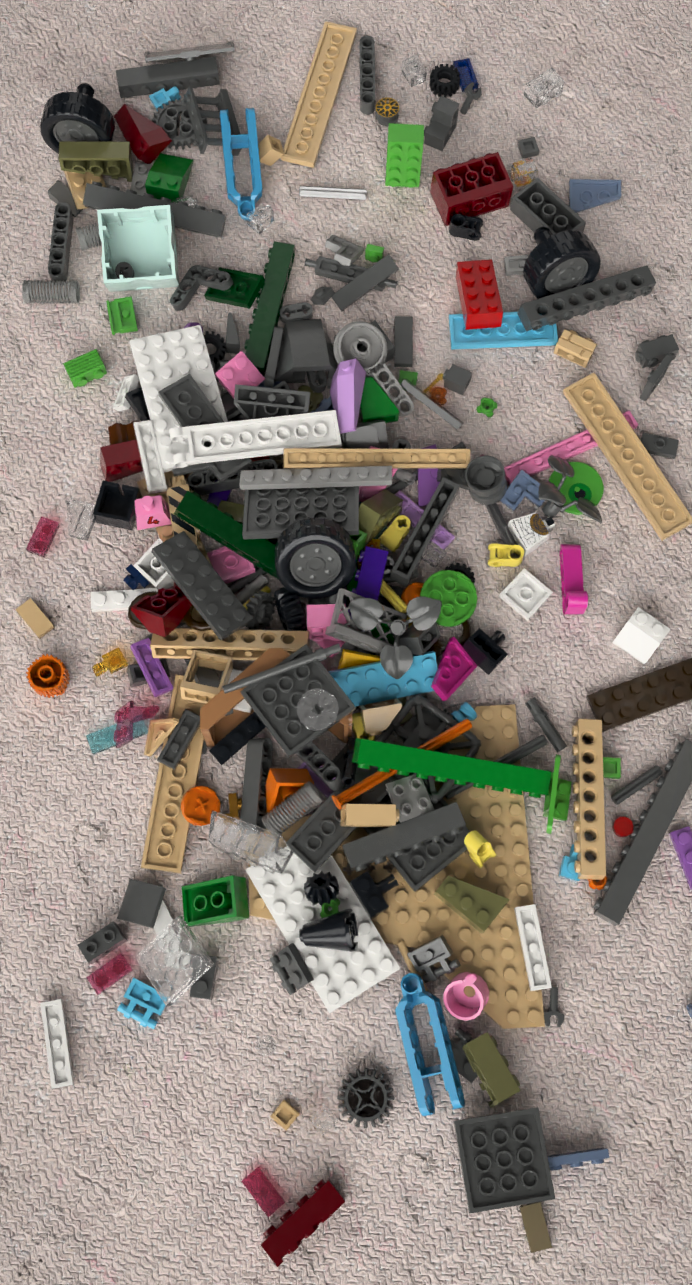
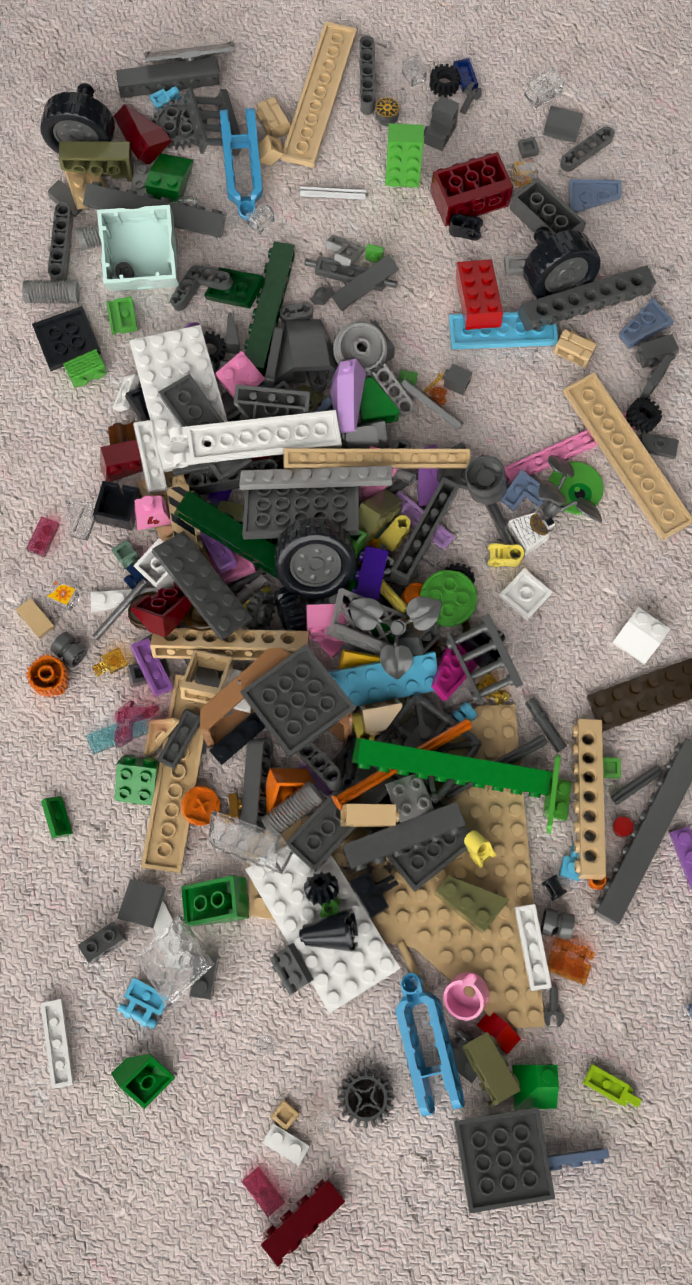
clear pink plate [86,953,134,995] -> none
dark grey bar [222,643,341,694] -> none
clear plate [297,688,339,731] -> none
dark grey tile [394,316,413,367] -> none
dark grey plate [407,935,461,983] -> none
bright green plate [476,398,498,417] -> none
dark tan tile [519,1202,552,1253] -> none
dark pink beam [560,544,588,614] -> none
none -> black plate [32,306,101,372]
none -> green plate [41,796,73,839]
none -> brick [47,580,79,611]
none -> dark grey wheel [50,632,88,668]
none -> flat silver bar [93,578,148,640]
none -> green slope [111,1054,175,1109]
none -> sand green bracket [112,540,140,570]
none -> bracket [114,755,160,805]
none -> medium lavender plate [199,531,238,574]
none -> tan brick [256,97,290,139]
none -> white plate [263,1123,310,1166]
none -> dark grey fence [445,614,524,705]
none -> clear yellow plate [476,673,511,705]
none -> red slope [476,1012,521,1055]
none -> green slope [512,1064,559,1109]
none -> dark grey wheel [540,908,575,941]
none -> black bush [541,874,567,901]
none -> dark grey slope [543,106,583,143]
none -> clear orange plate [547,937,595,986]
none -> dark grey beam [560,126,614,172]
none -> lime hinge [582,1064,642,1108]
none -> sand blue wing [619,297,674,349]
none -> black tyre [626,397,662,433]

